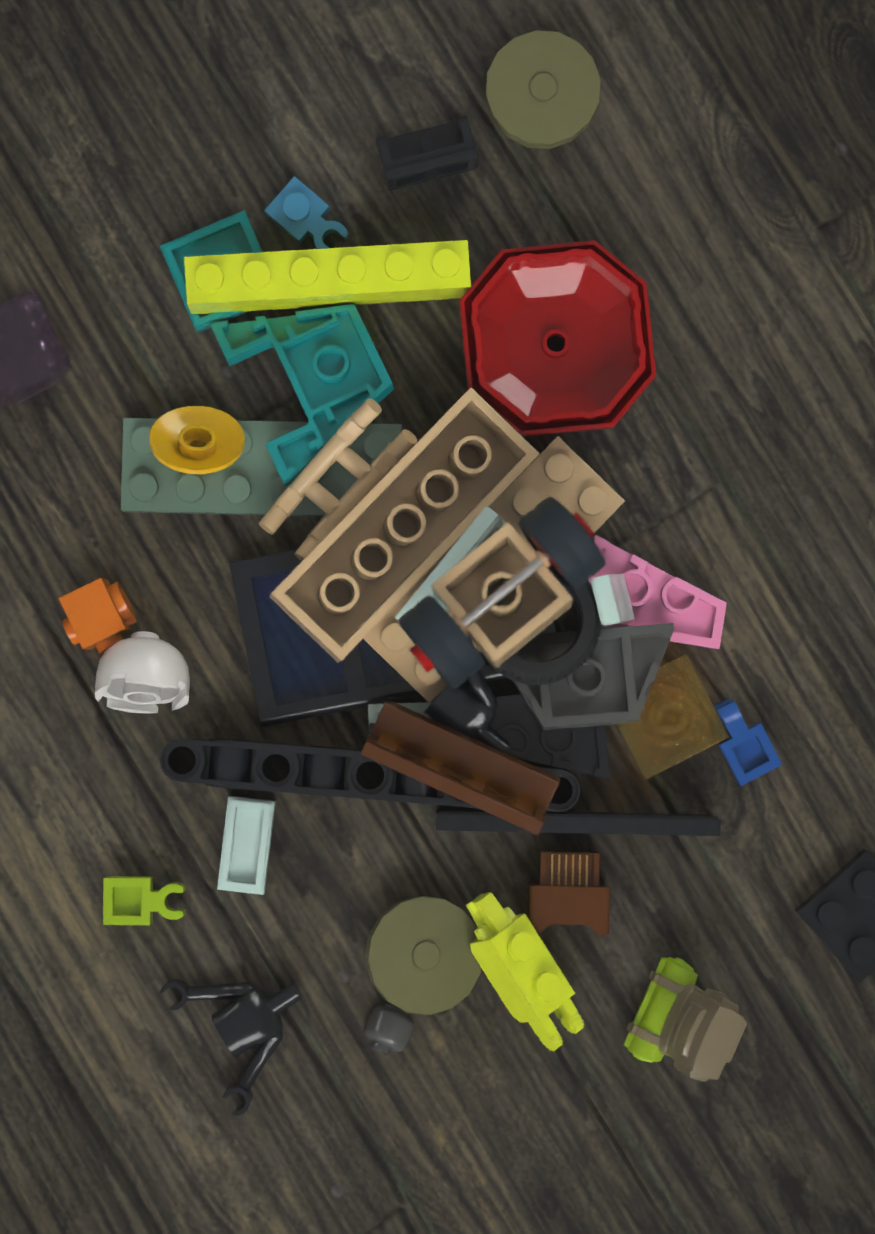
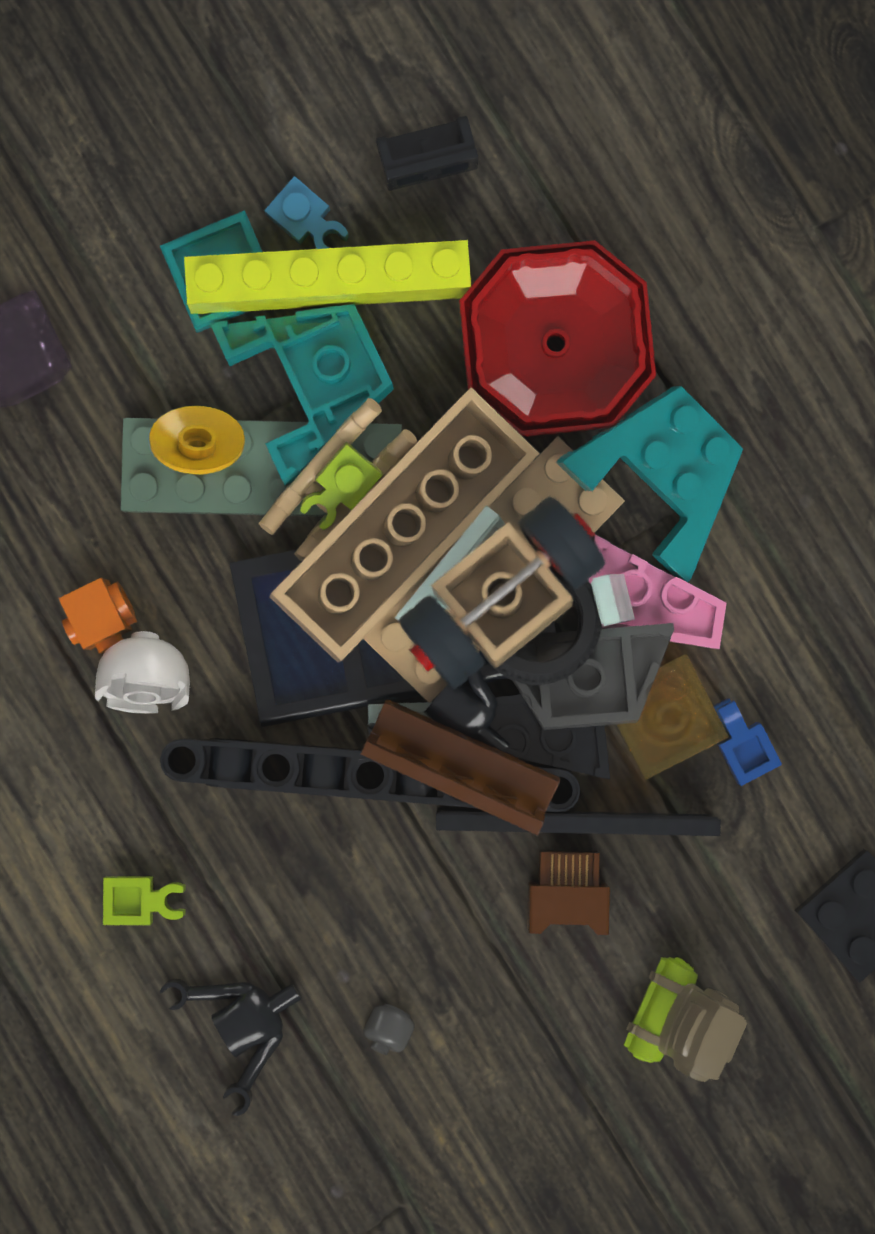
light aqua tile [217,796,276,895] -> none
olive wheel [365,895,481,1015] -> none
neon yellow hinge [466,892,585,1052] -> none
olive wheel [485,30,601,149] -> none
none -> lime plate [300,441,383,530]
none -> teal wing [556,386,743,582]

